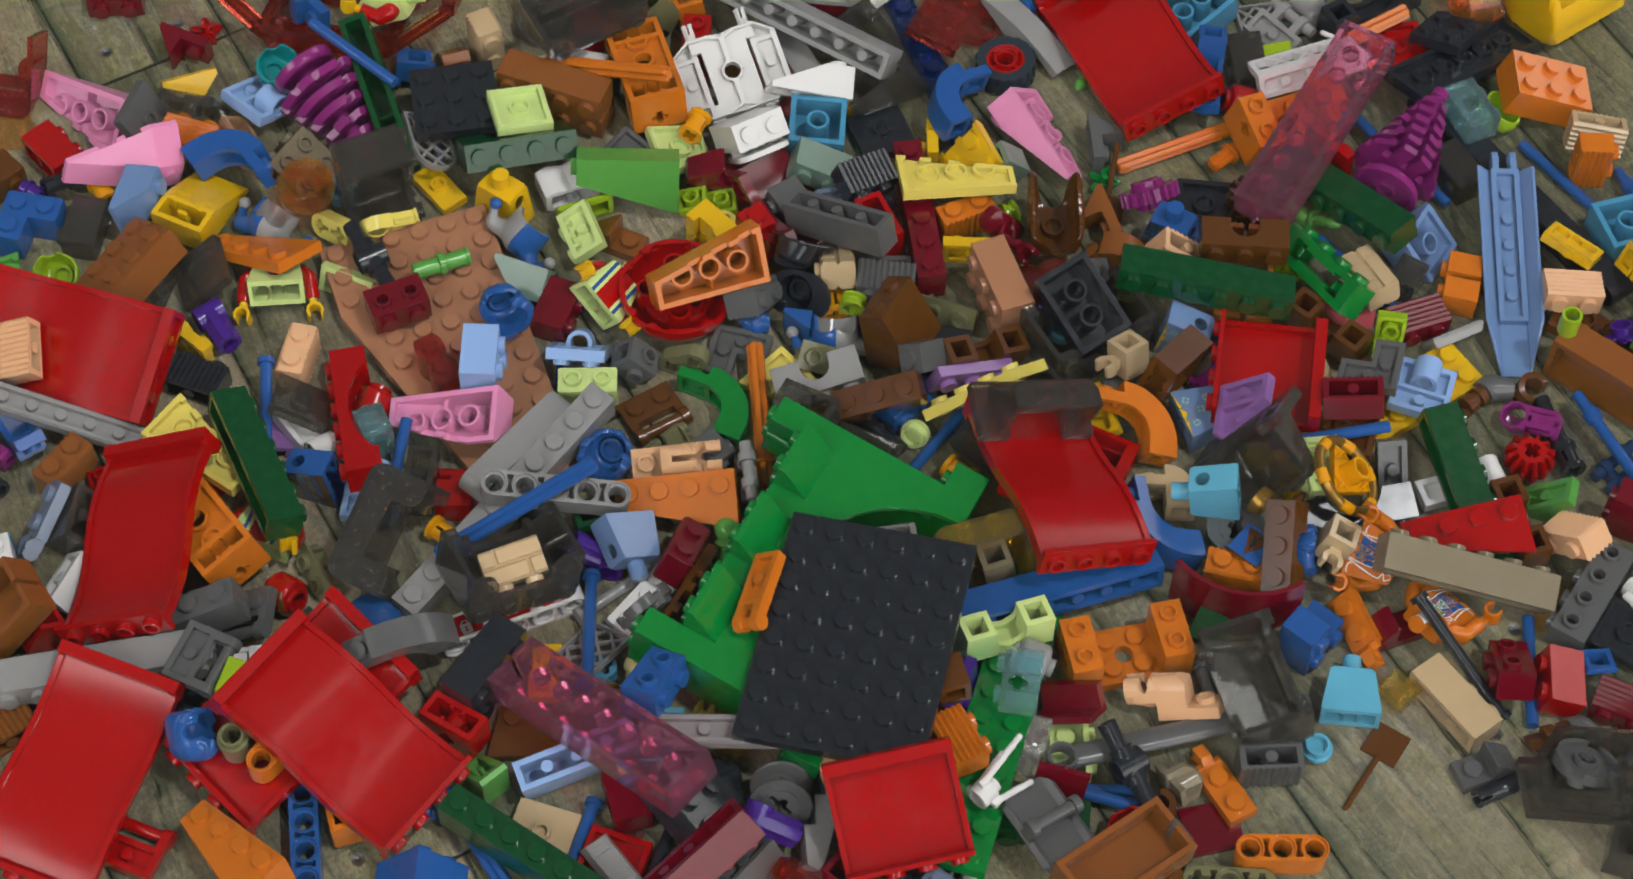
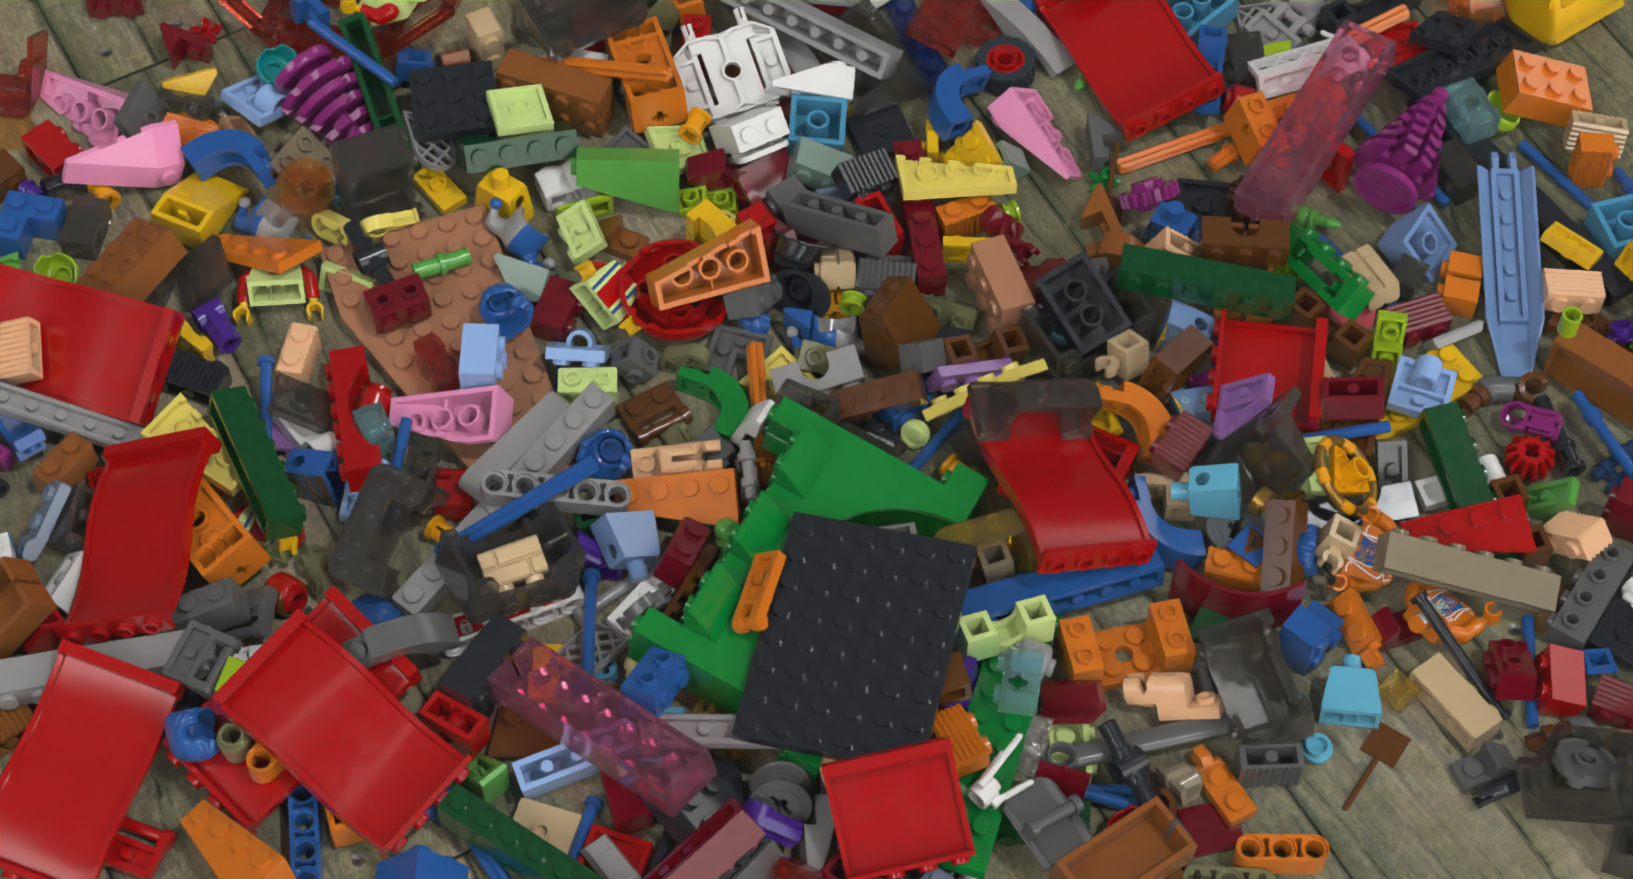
medium blue slope [108,164,167,233] -> none
reddish brown animal [1027,172,1085,257] -> none
dark green brick [1268,140,1418,255] -> none
dark grey plate [1337,339,1406,397] -> none
none -> white slope [730,399,775,446]
none -> dark red brick [1148,410,1214,482]

